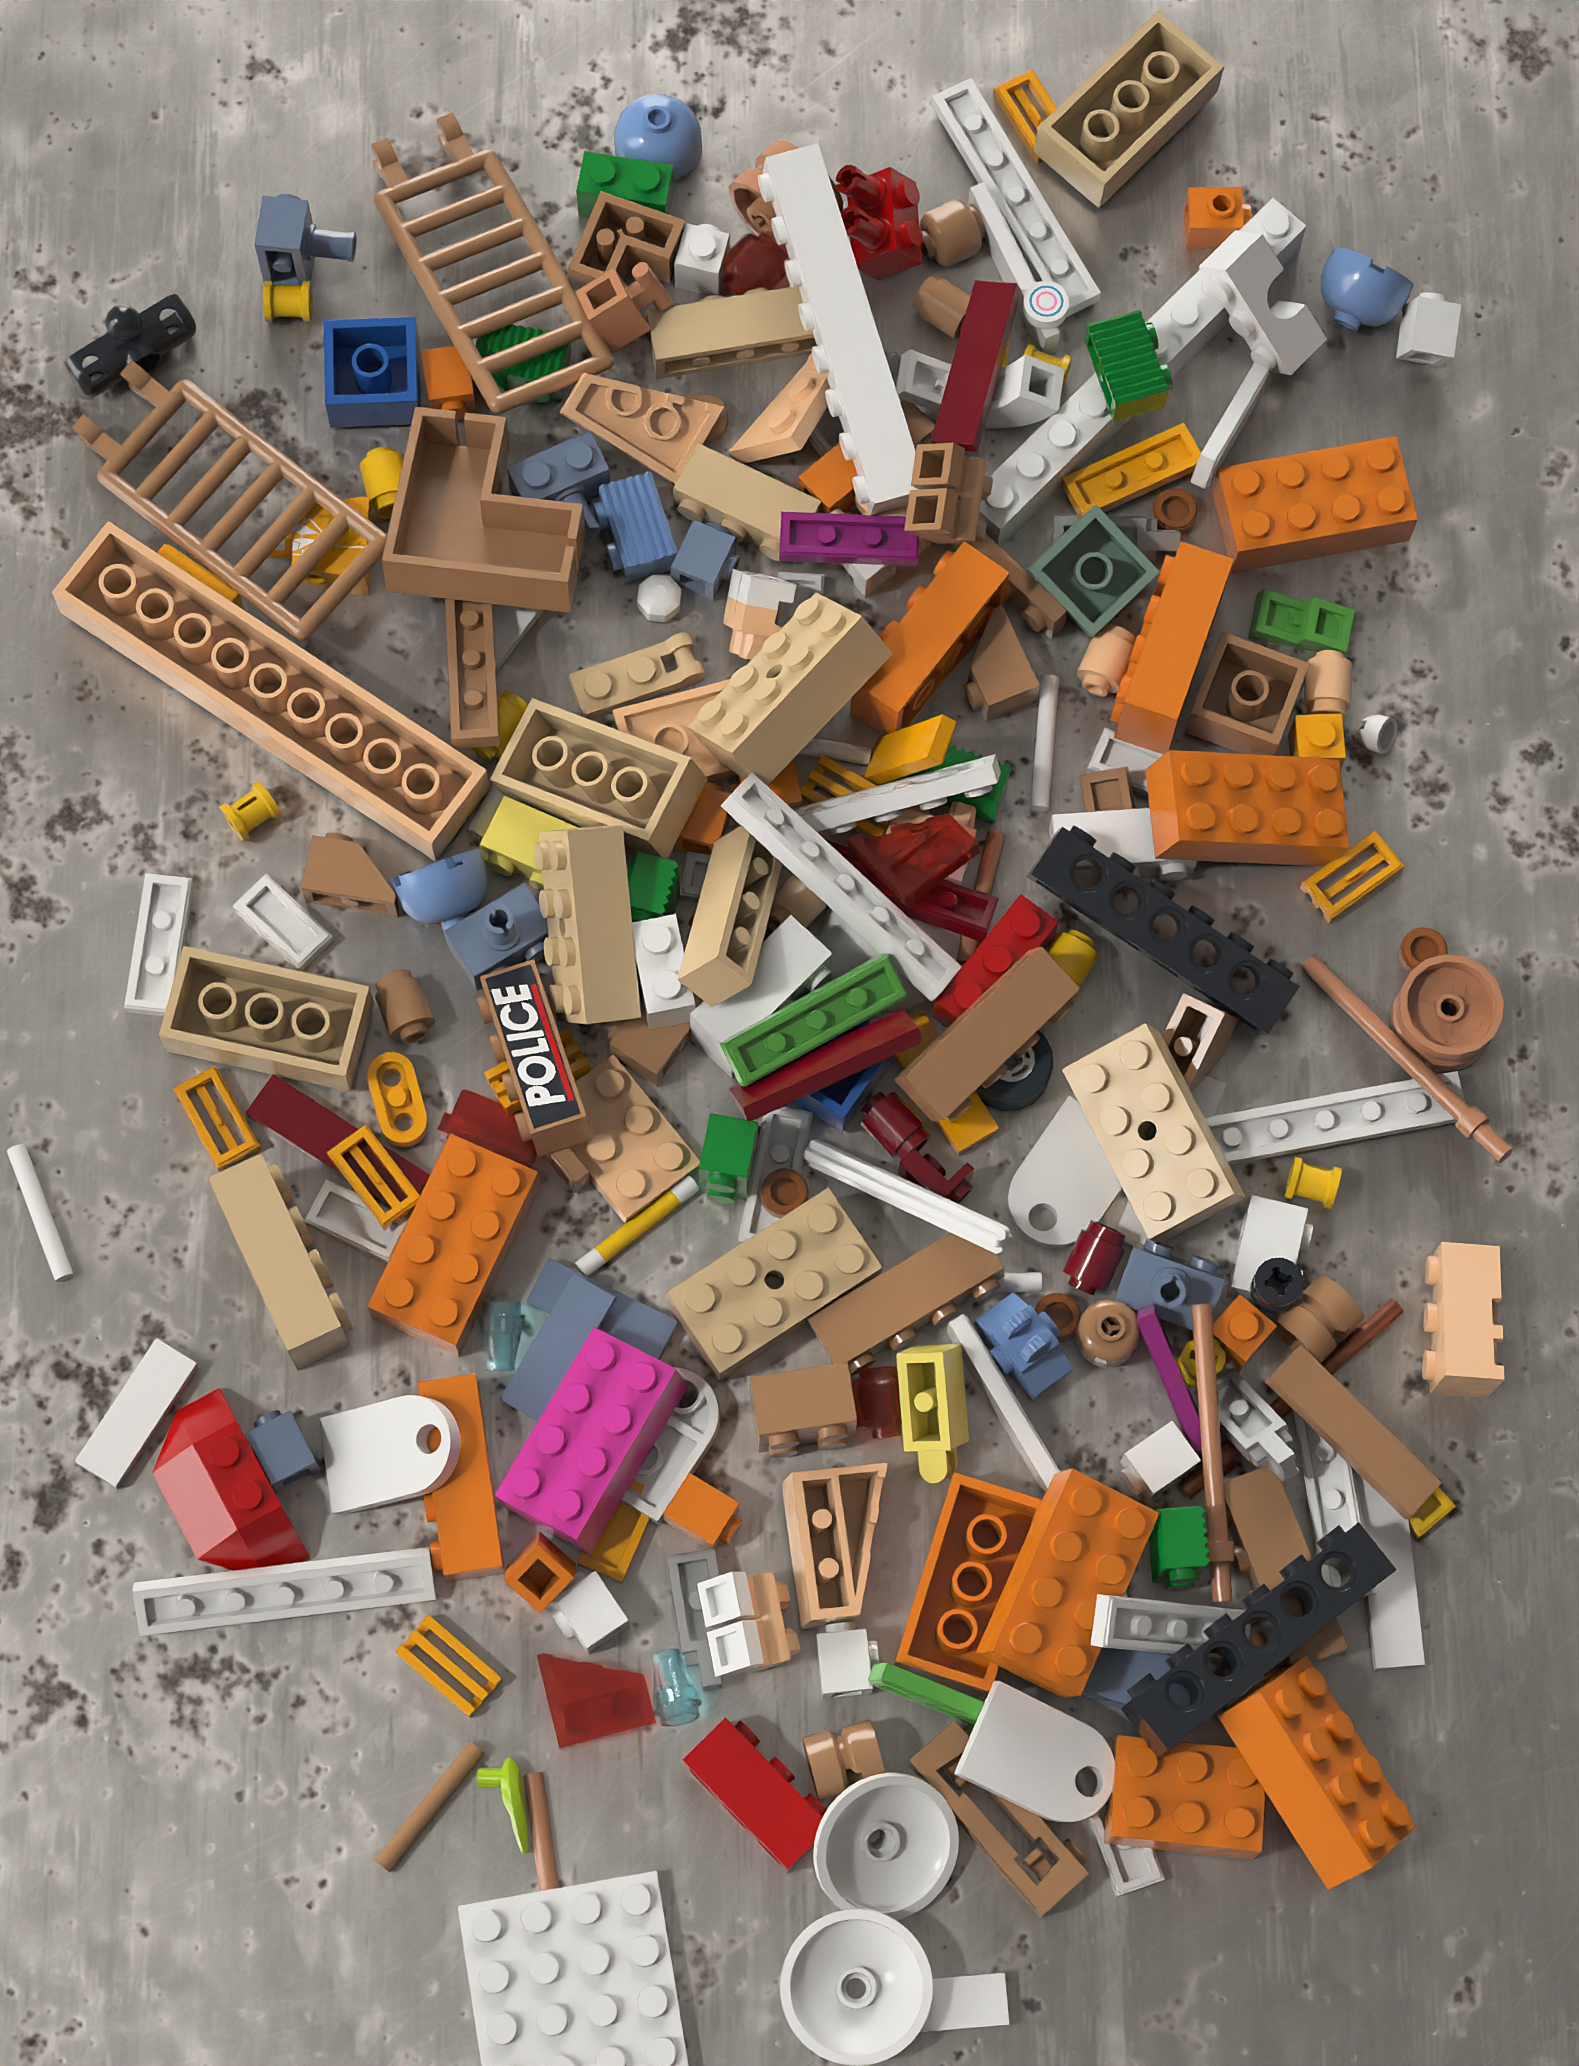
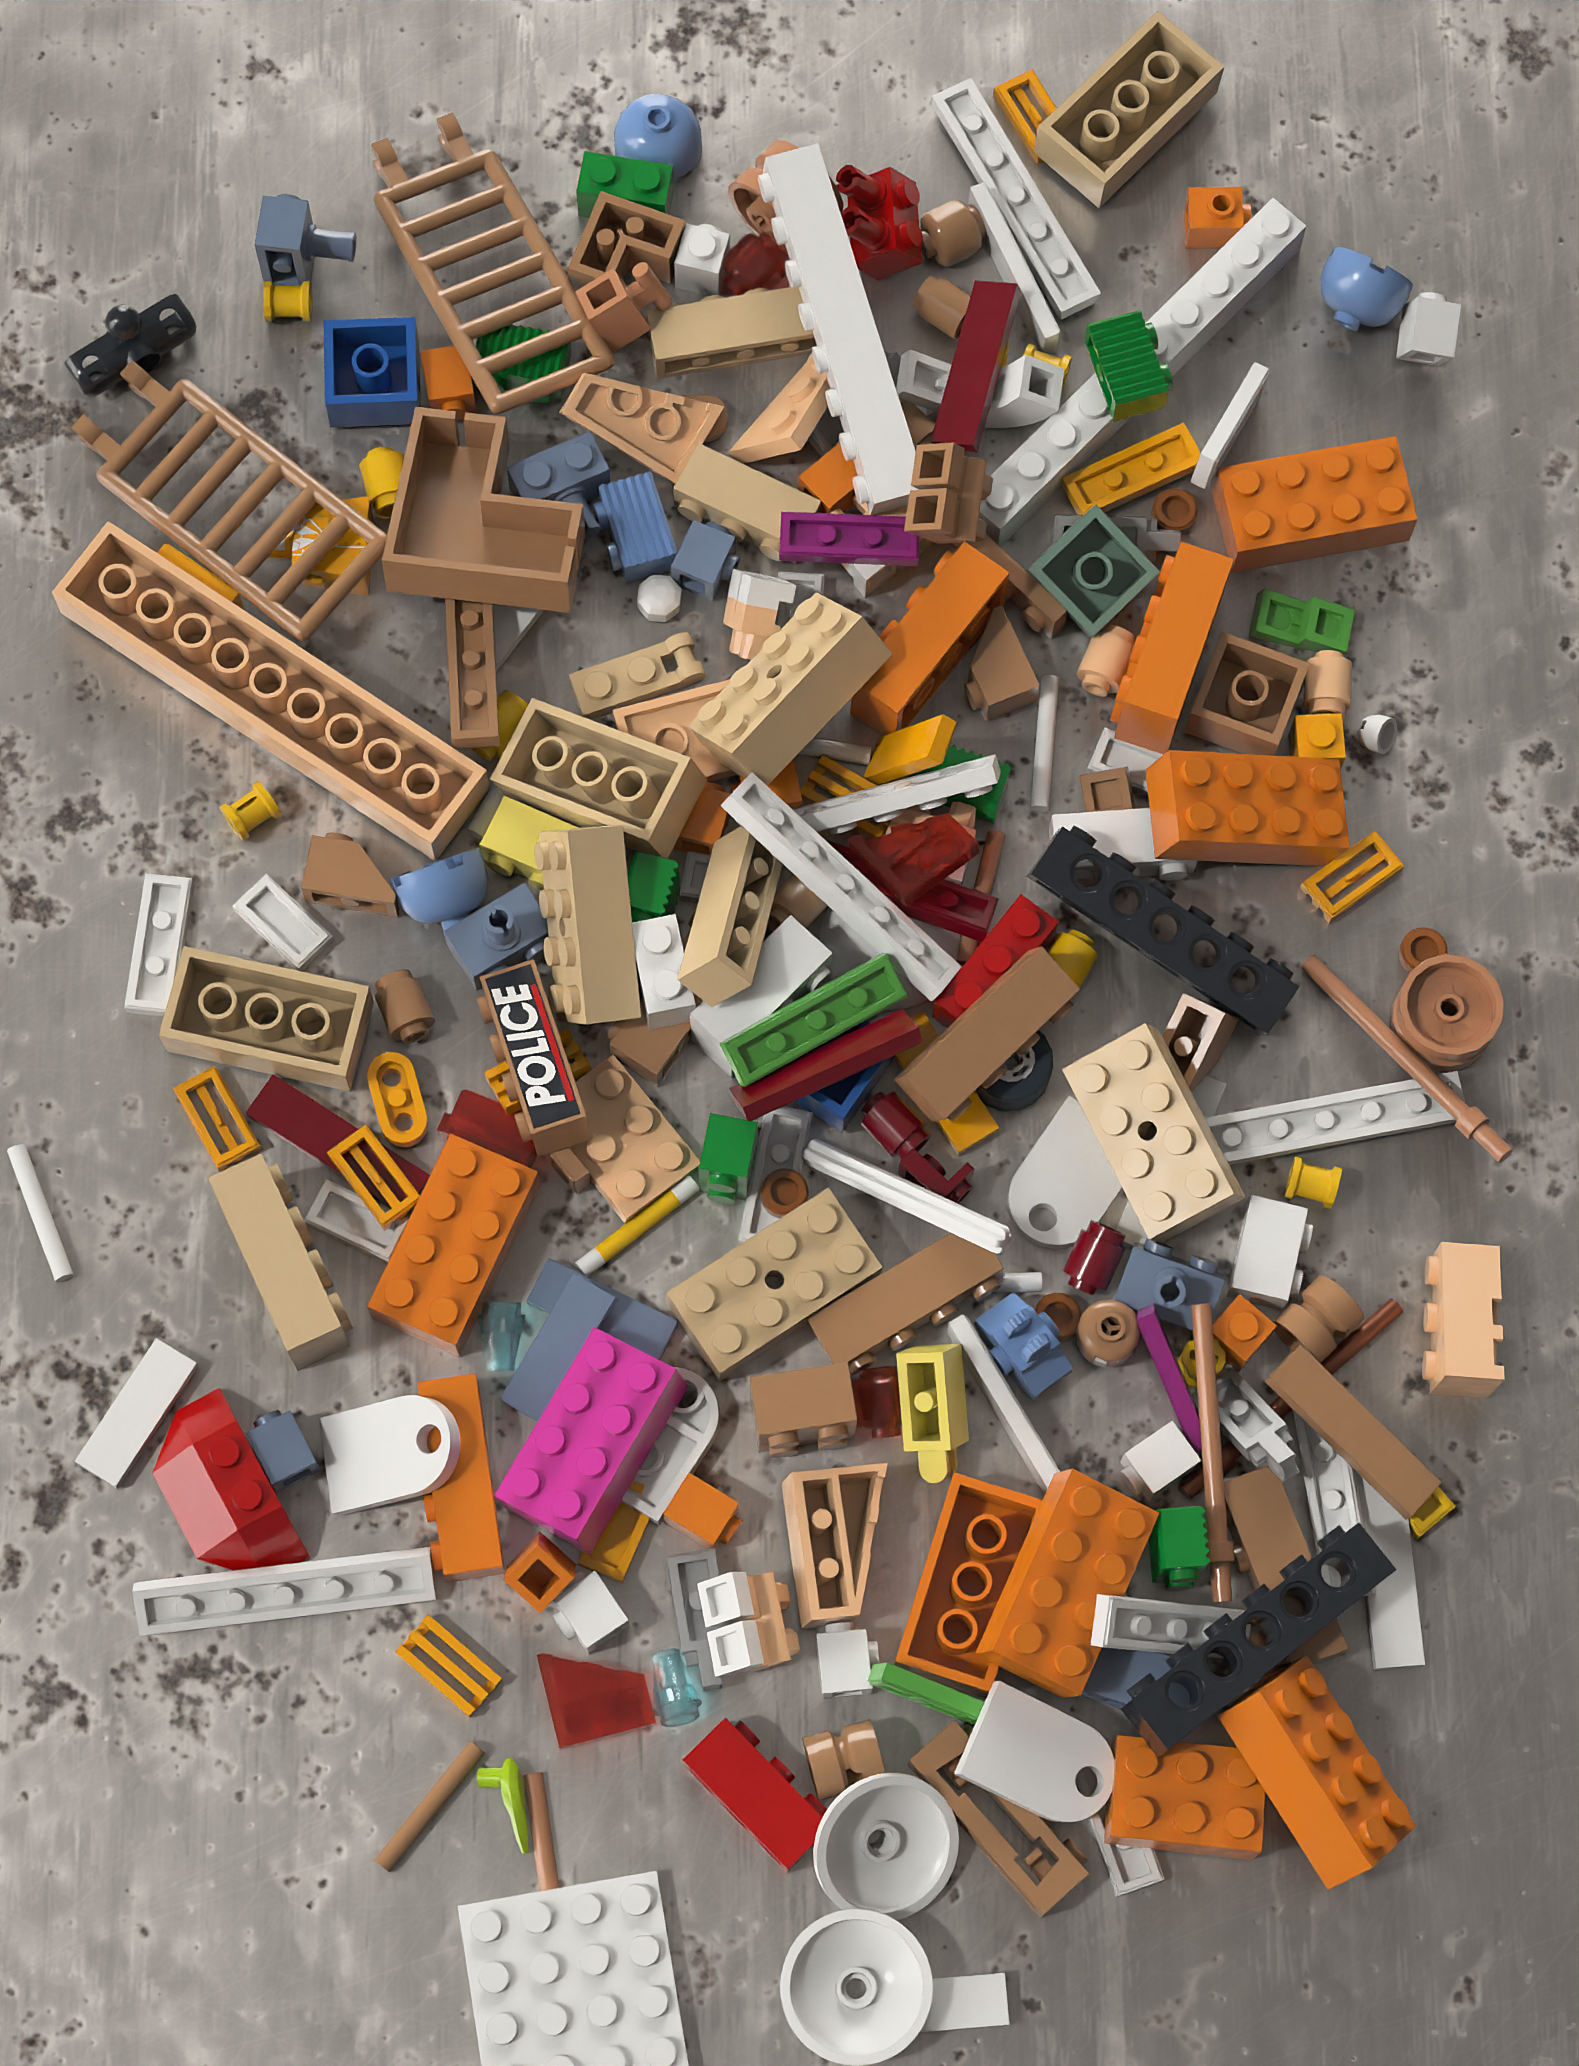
white tile [1023,280,1069,329] -> none
white arch [1199,230,1327,375] -> none
black wheel [1250,1258,1303,1313] -> none

